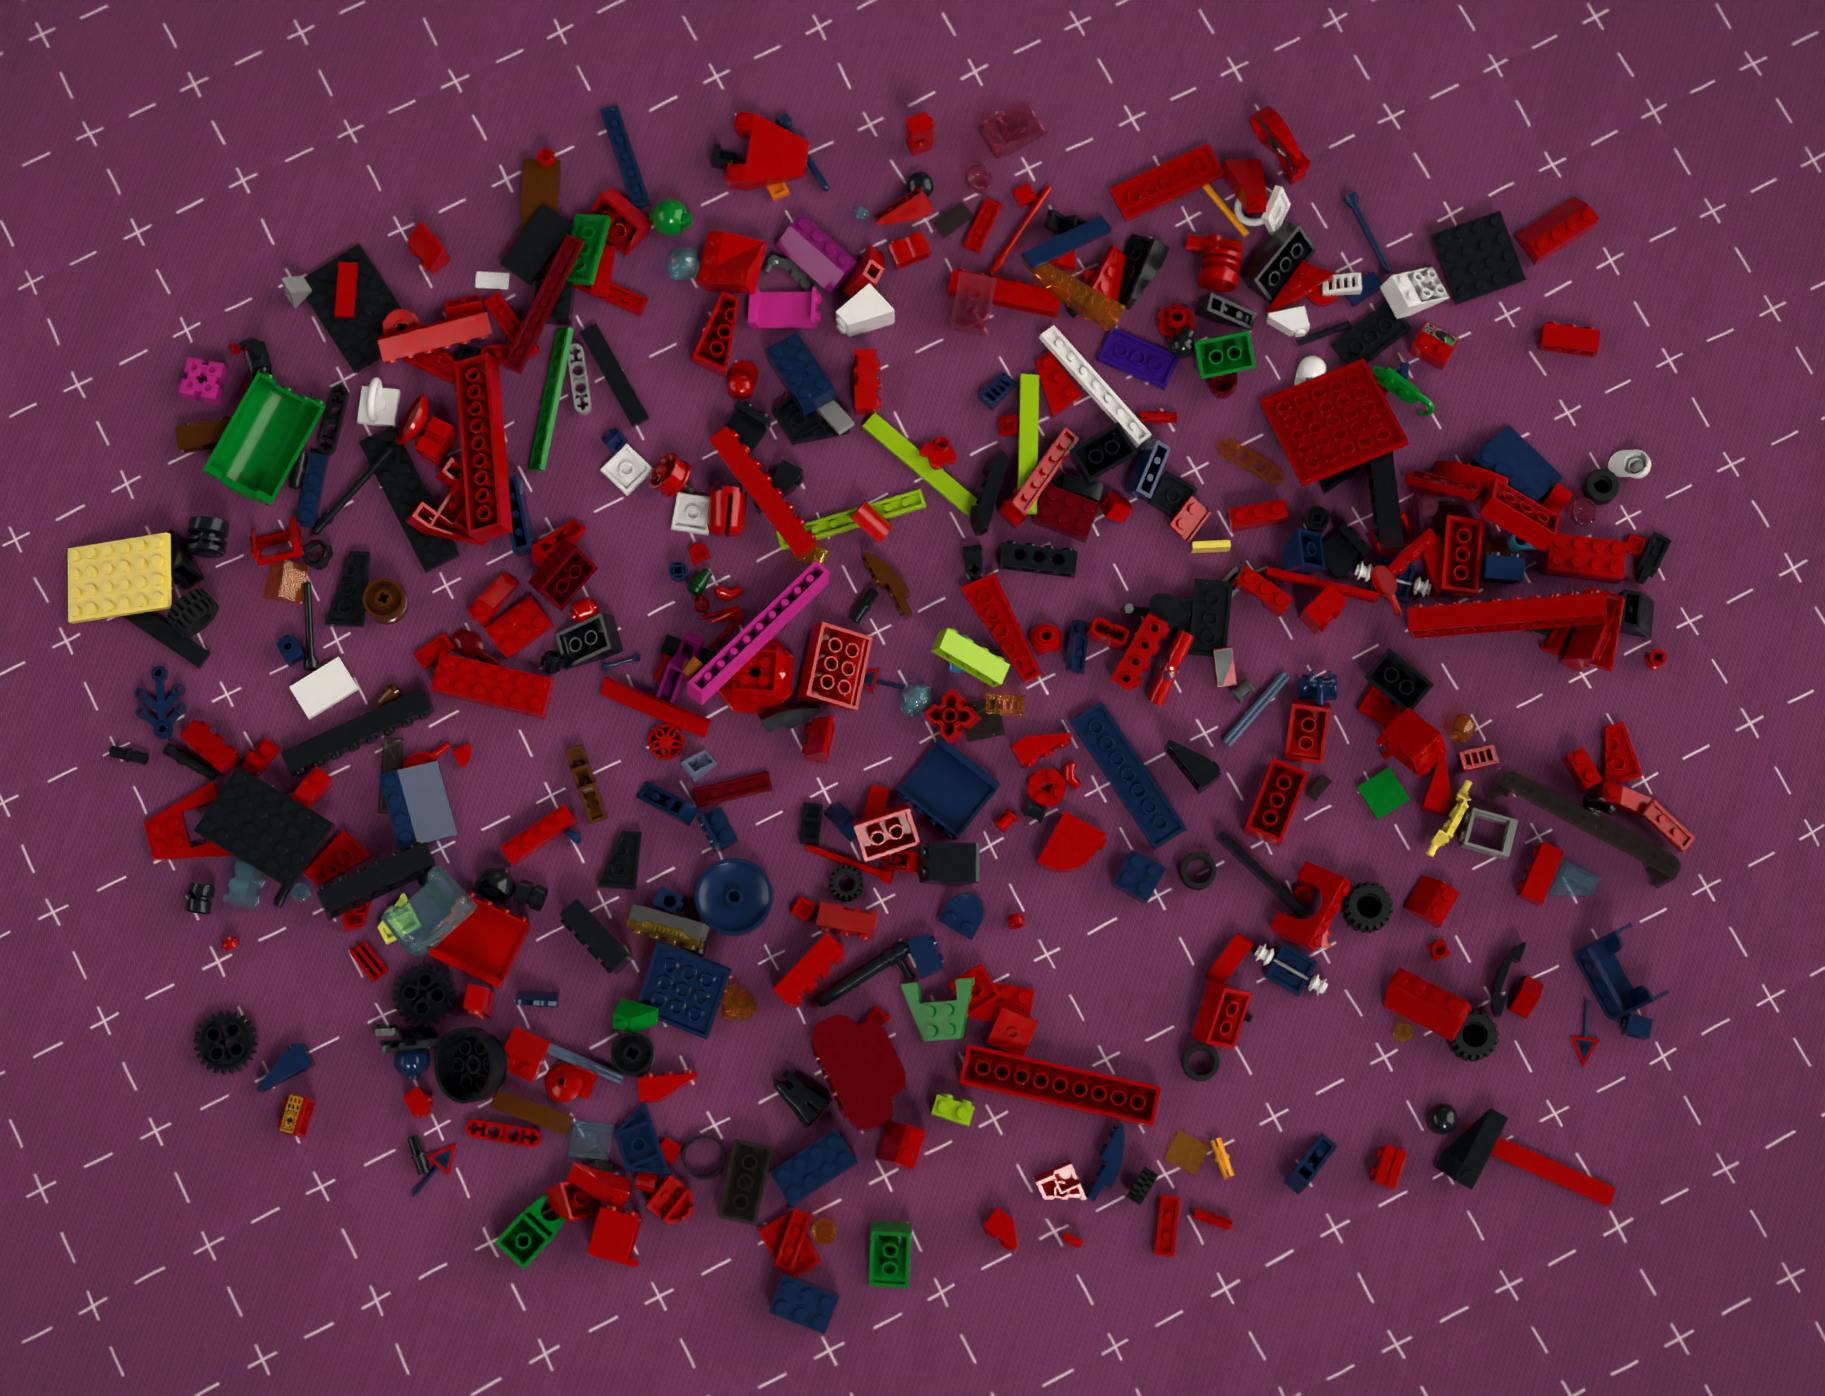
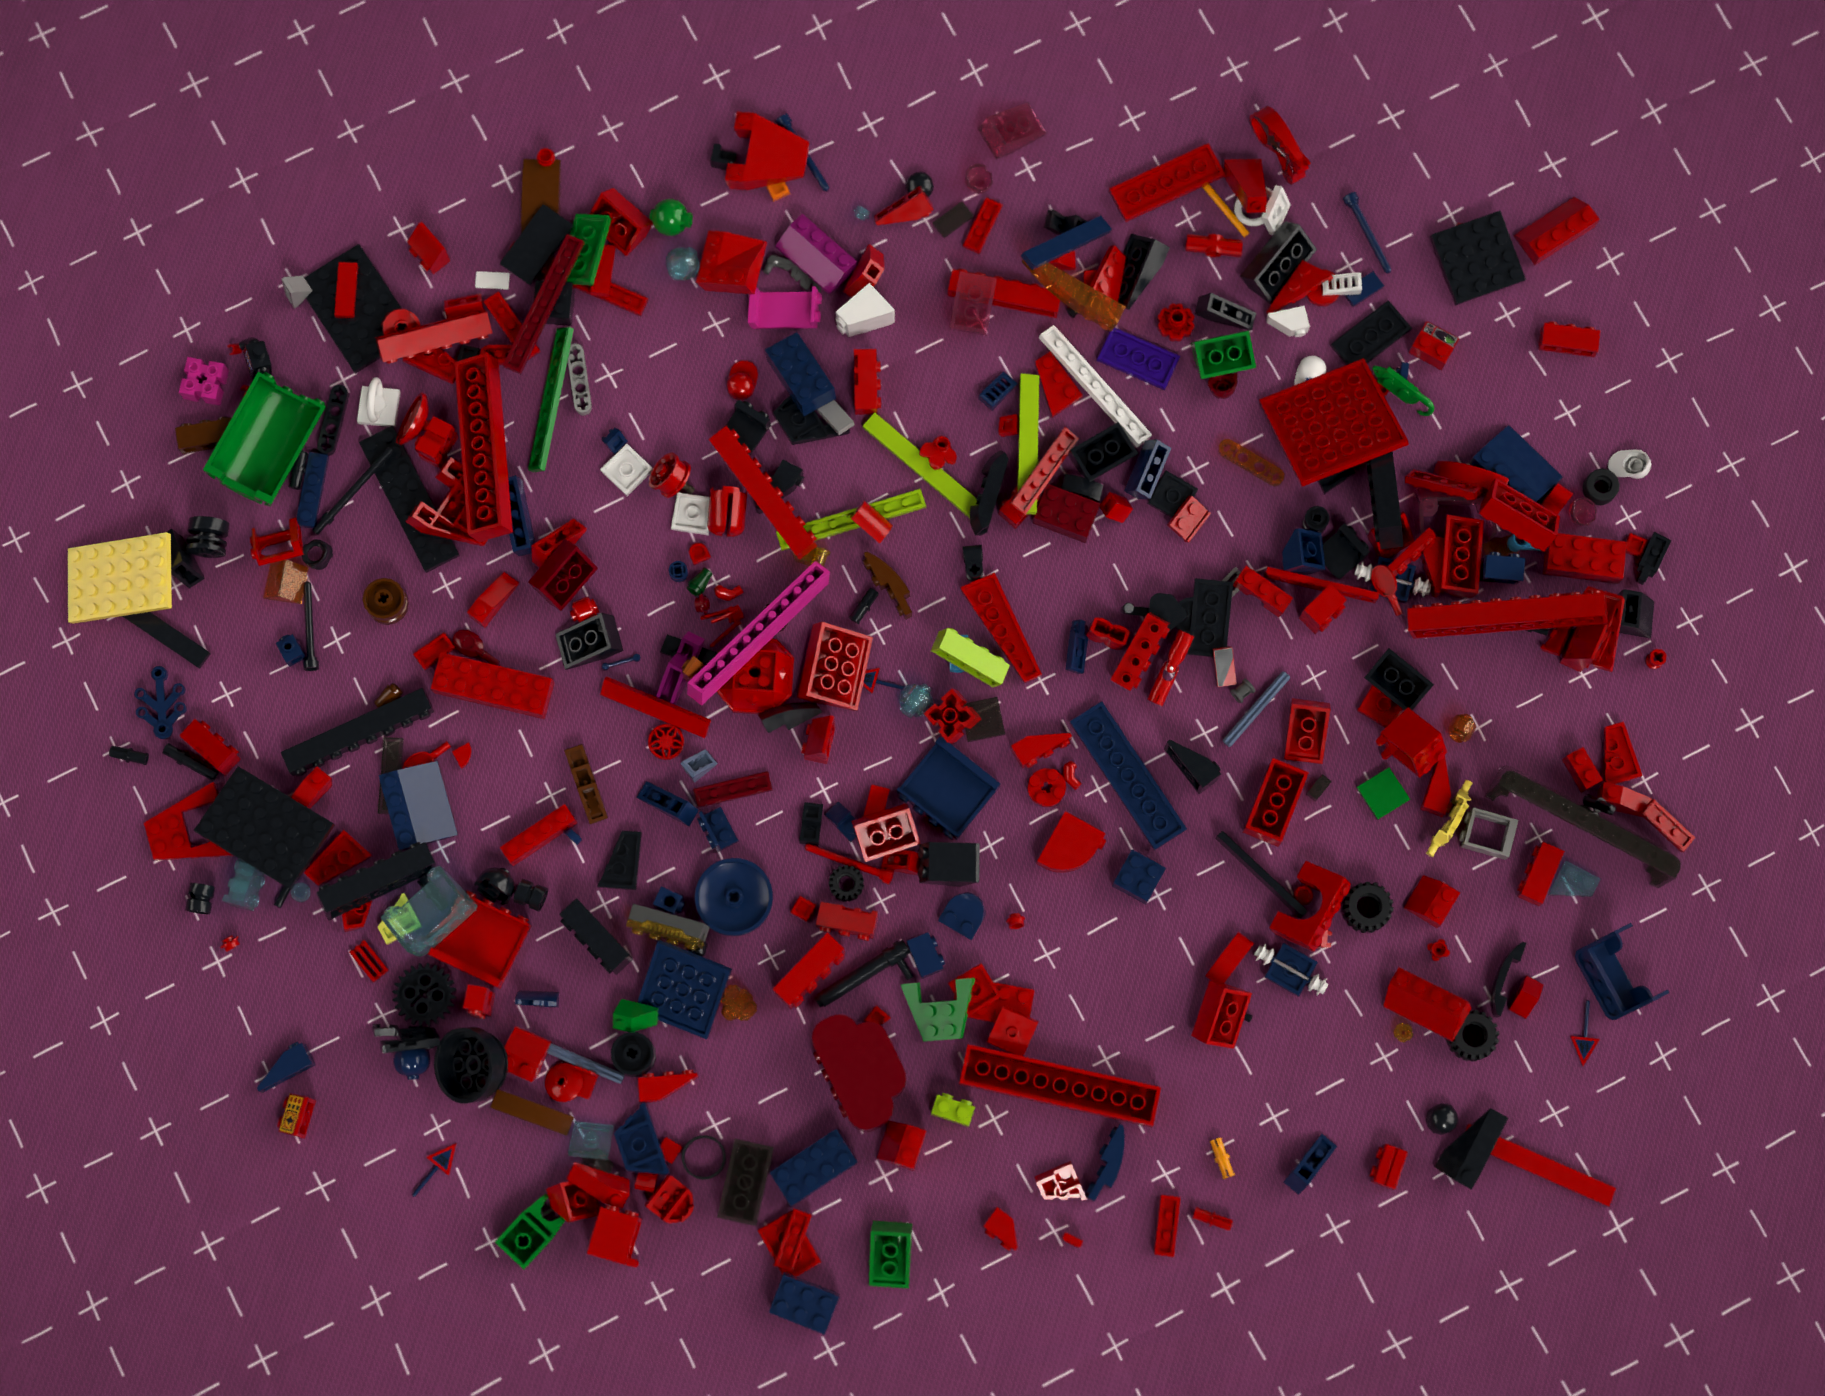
black tyre [166,588,219,638] -> none
black gear [193,1010,259,1075] -> none
red slope [241,738,281,778] -> none
white tile [289,656,359,719] -> none
black wing [325,551,371,628] -> none
red brick [402,1087,434,1119] -> none
black axle [408,1135,430,1176] -> none
red beam [465,1120,542,1147] -> none
red plate [484,595,553,660] -> none
black gear [540,650,565,674] -> none
black tile [580,324,649,428] -> none
dark blue tile [600,105,651,209] -> none
red pin [652,653,673,683] -> none
red wedge [691,291,740,377] -> none
black piece [773,1069,832,1128] -> none
clear orange wheel [811,1218,838,1245] -> none
red brick [888,232,931,269] -> none
red arch [905,111,935,156] -> none
clear orange slope [985,693,1025,717] -> none
red bar [987,185,1052,277] -> none
red bush [993,808,1019,833] -> none
black brick [999,540,1078,578] -> none
red tile [1012,183,1037,208] -> none
black bush [1023,800,1048,824] -> none
red piece [1028,622,1062,655] -> none
black tyre [1126,1166,1158,1205] -> none
red pin [1139,410,1178,425] -> none
clear yellow piece [1165,1130,1210,1176] -> none
black piece [1169,327,1195,359] -> none
black tyre [1179,852,1217,890] -> none
black tyre [1181,1043,1220,1081] -> none
light yellow tile [1191,540,1231,553] -> none
red wheel [1198,248,1242,292] -> none
red brick [1227,499,1289,533] -> none
black bar [1296,320,1351,346] -> none
dark blue piece [1298,670,1338,706] -> none
white slope [1380,266,1450,319] -> none
red slope [1457,744,1499,773] -> none
dark blue brick [1620,1014,1653,1040] -> none

